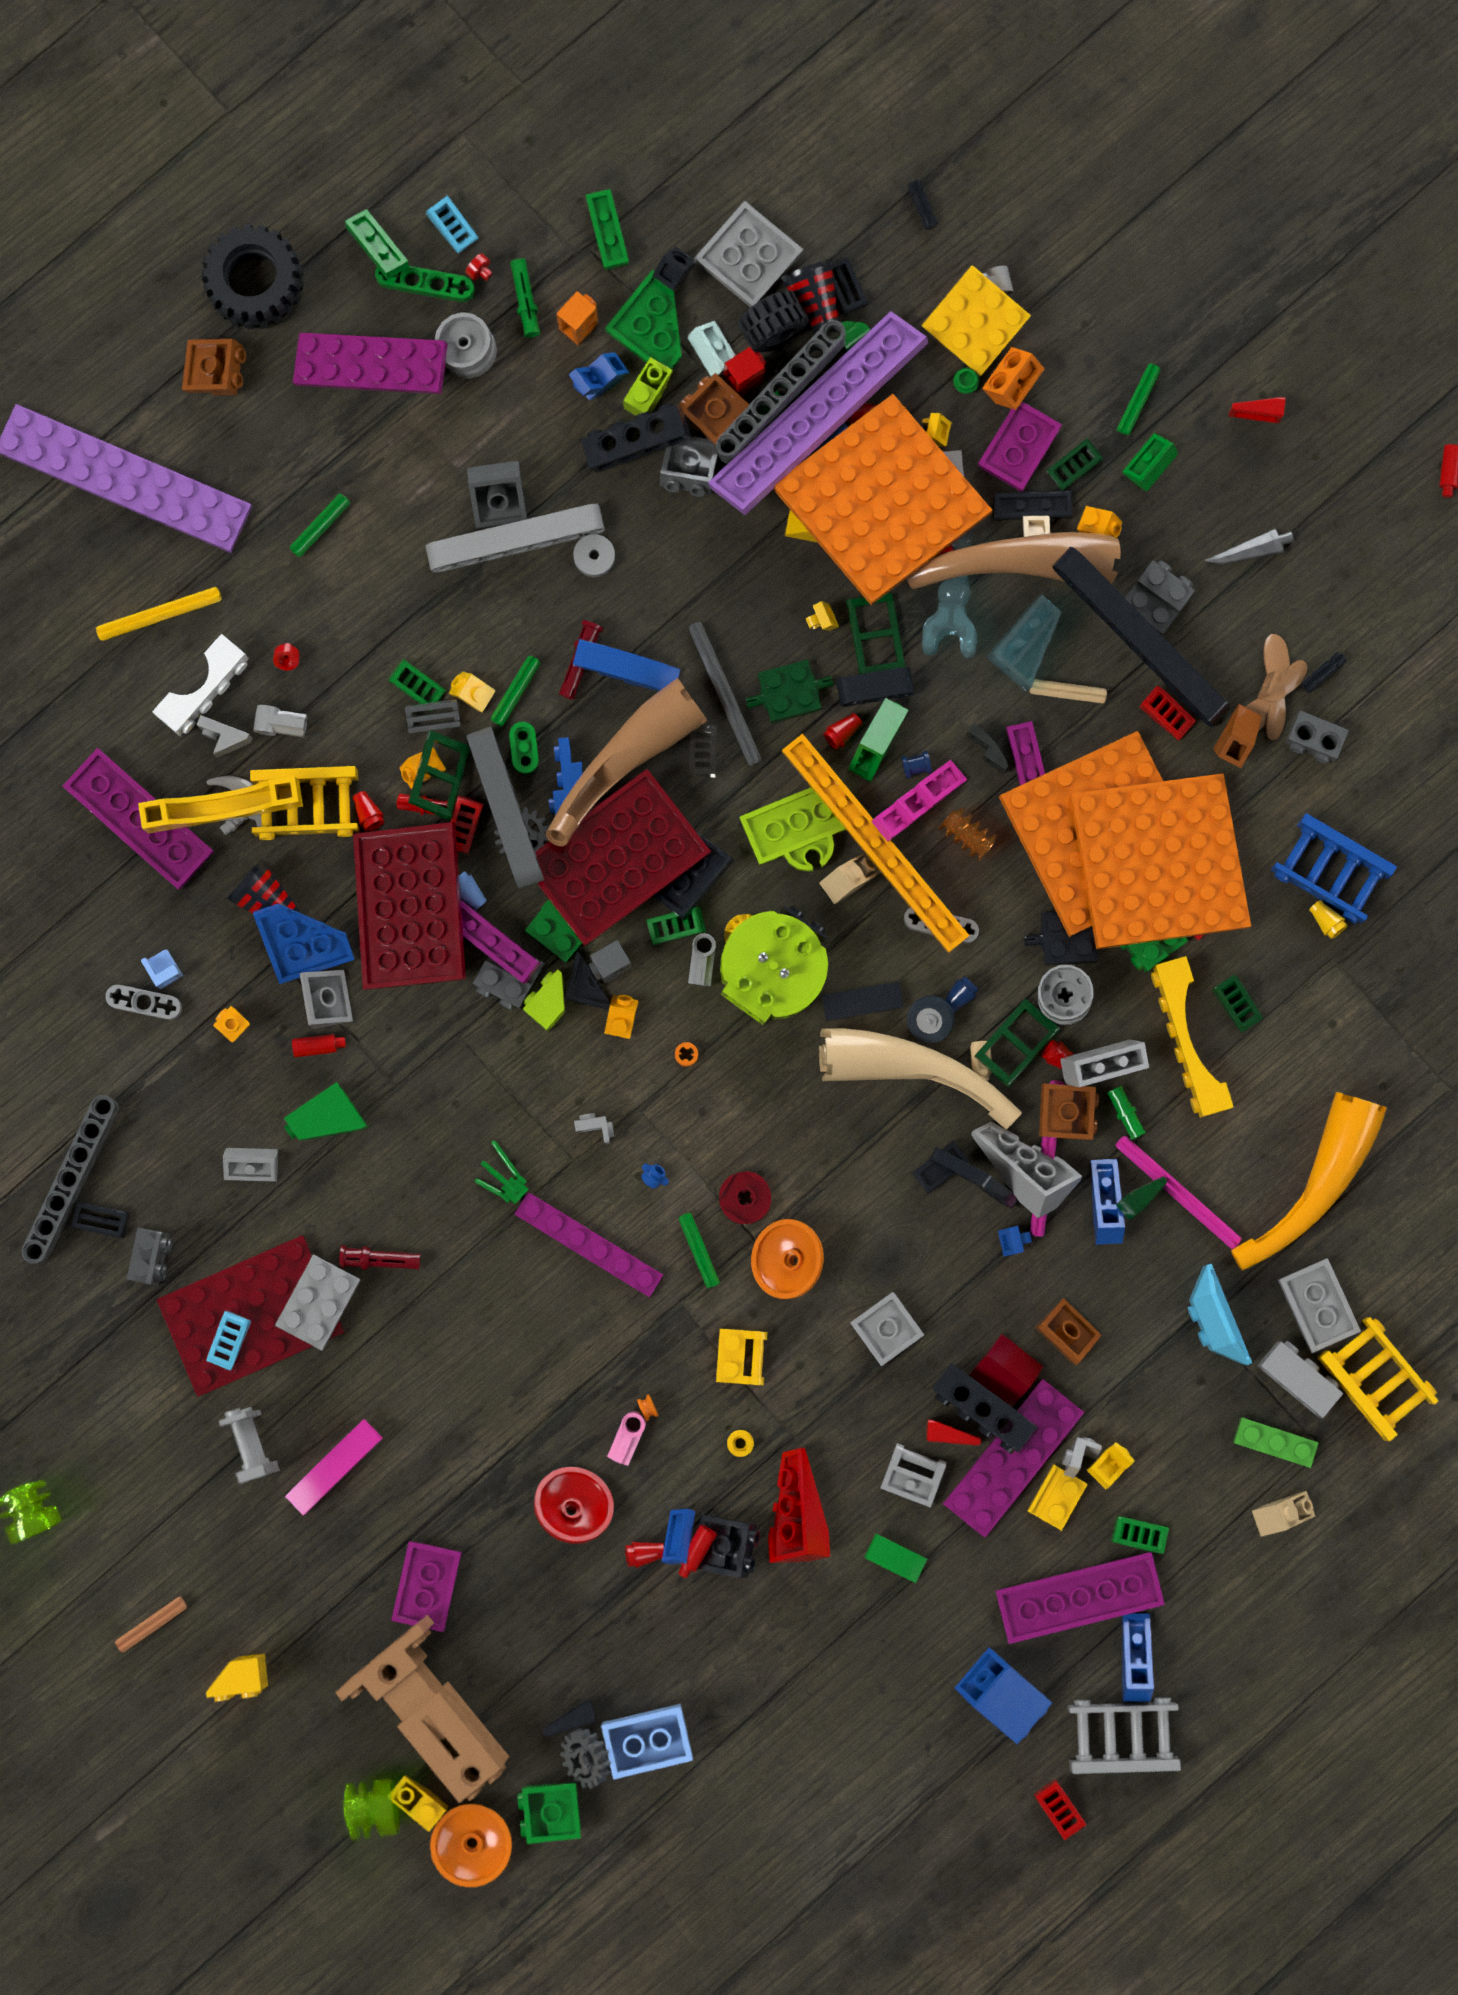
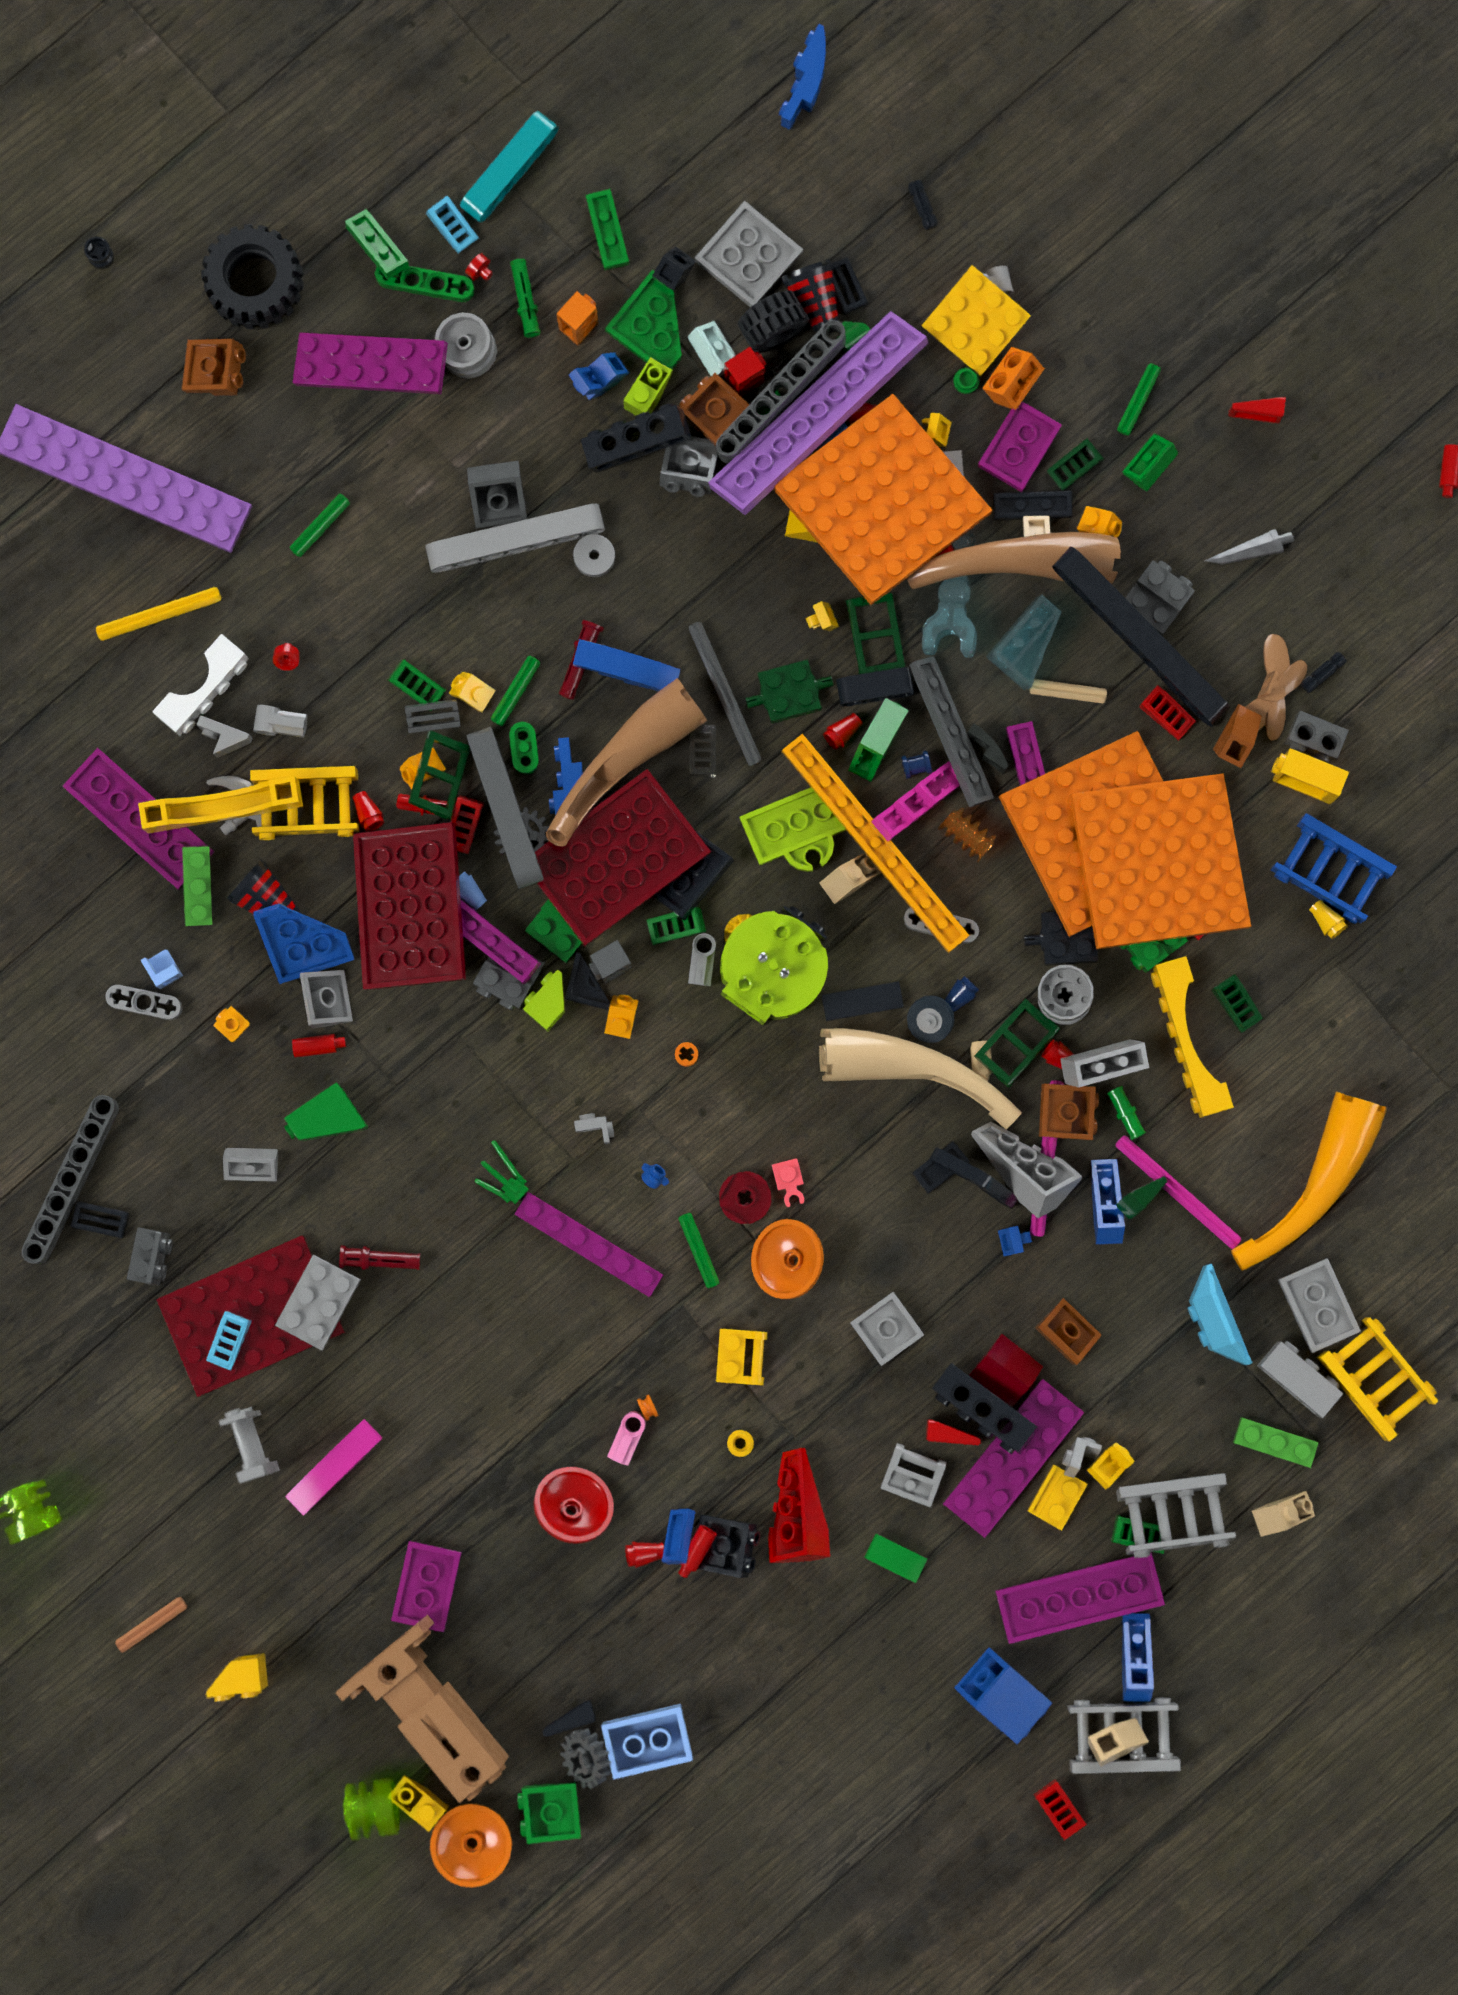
none -> black wheel [84,236,114,269]
none -> bright green plate [182,846,212,926]
none -> teal beam [460,111,559,223]
none -> coral plate [771,1158,804,1208]
none -> blue slope [779,24,826,130]
none -> dark grey plate [909,656,994,808]
none -> tan slope [1088,1718,1148,1767]
none -> light grey fence [1116,1473,1236,1558]
none -> yellow window [1271,748,1349,804]

